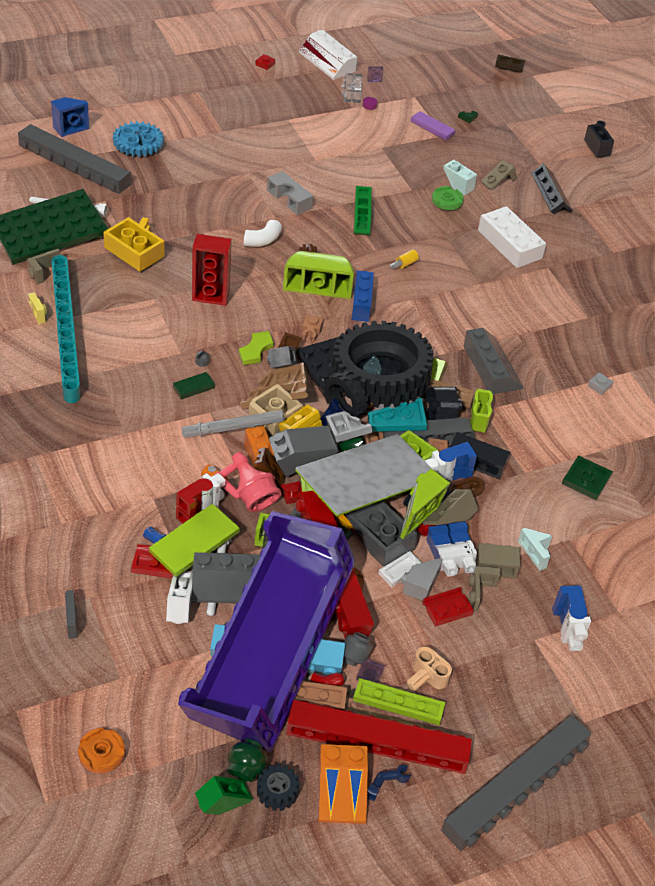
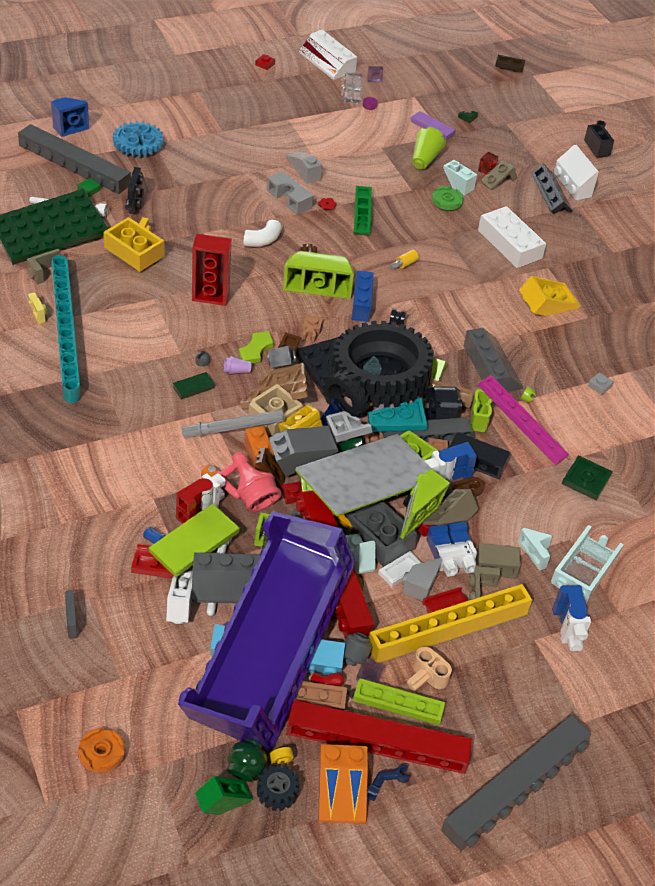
none -> green tile [77,178,101,197]
none -> black plate [125,167,144,214]
none -> lavender cone [224,356,251,374]
none -> yellow tile [269,747,294,765]
none -> light grey slope [286,151,322,184]
none -> red plant [318,198,337,210]
none -> light aqua slope [345,534,375,574]
none -> yellow brick [369,584,532,664]
none -> black wheel [389,308,406,327]
none -> lime cone [412,127,446,170]
none -> clear red plate [478,152,499,175]
none -> dark pink tile [478,375,569,465]
none -> yellow slope [519,276,581,316]
none -> lime hinge [520,386,536,402]
none -> door [551,525,624,603]
none -> white slope [554,145,599,200]

